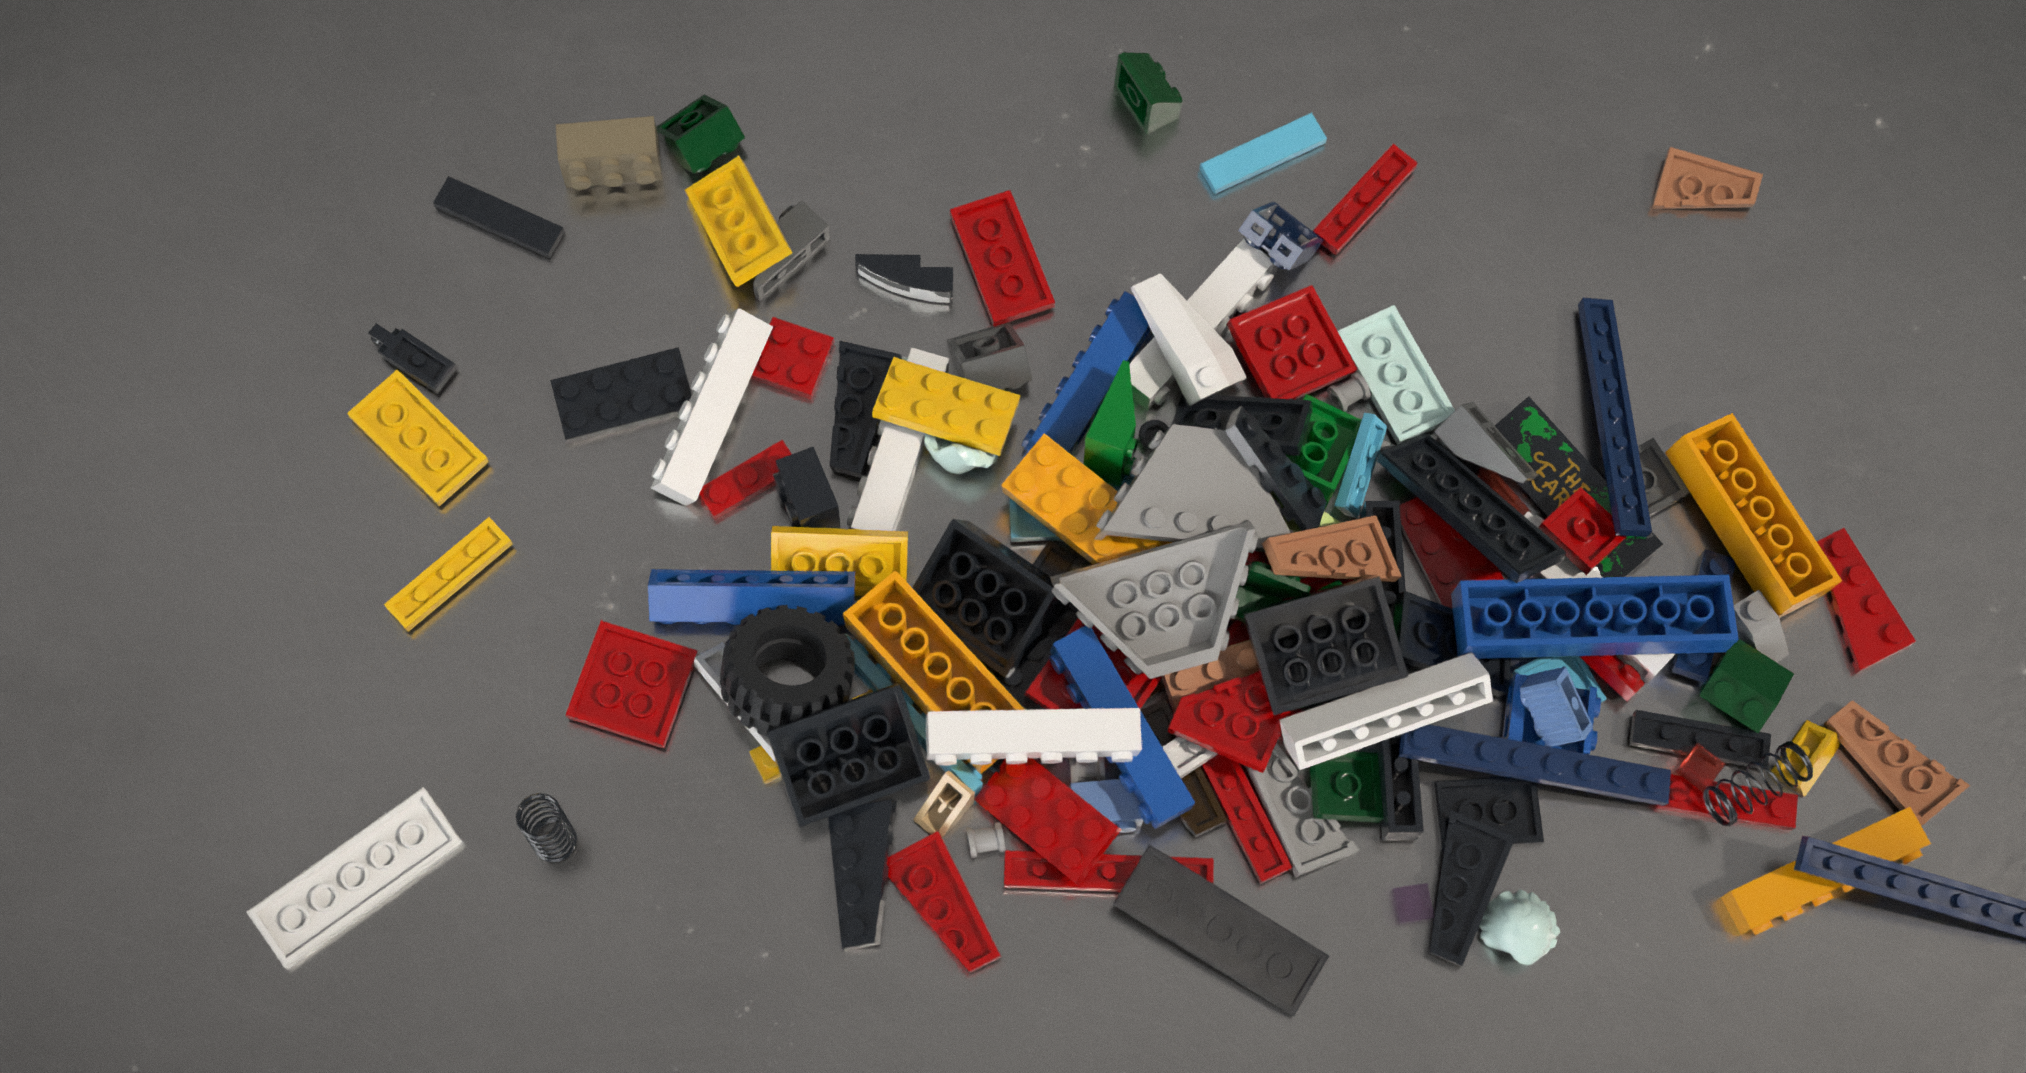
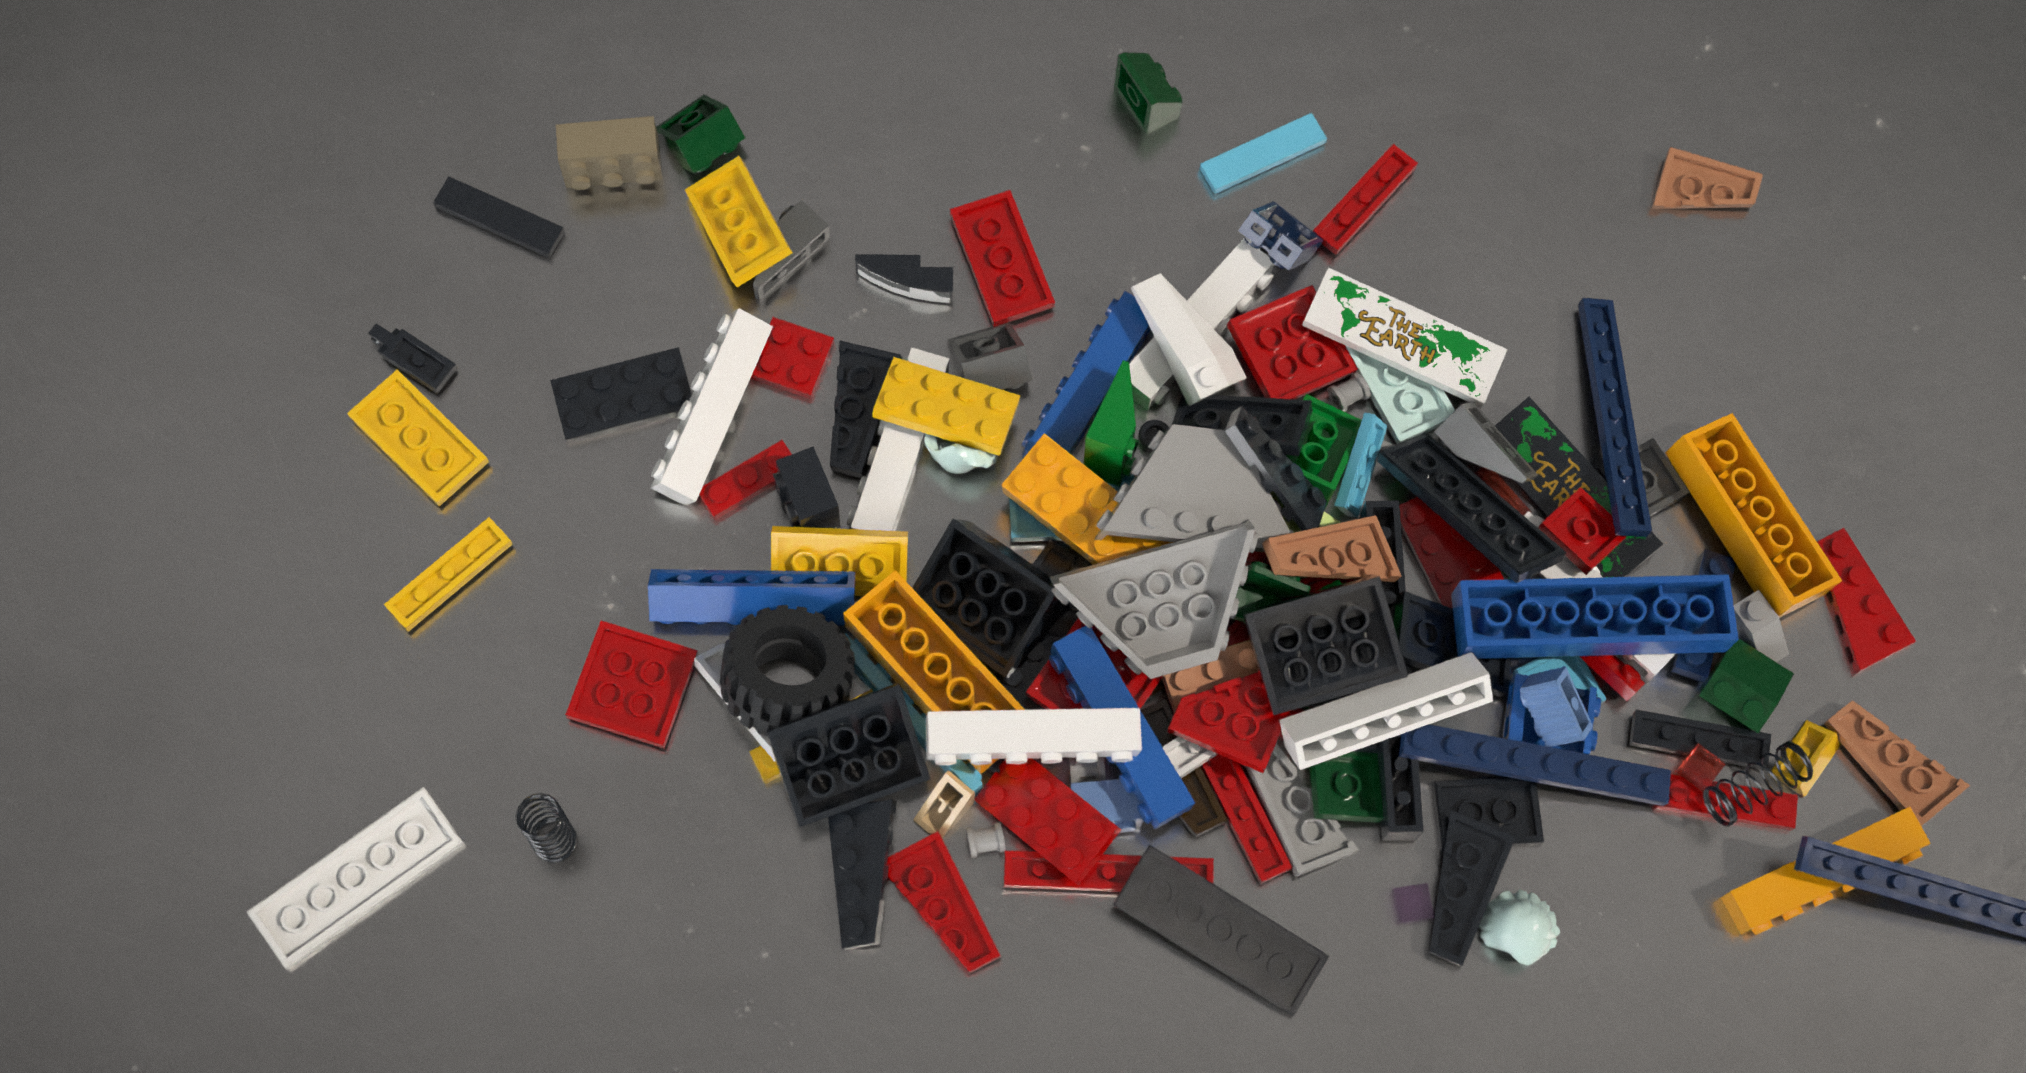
none -> white tile [1302,268,1508,408]

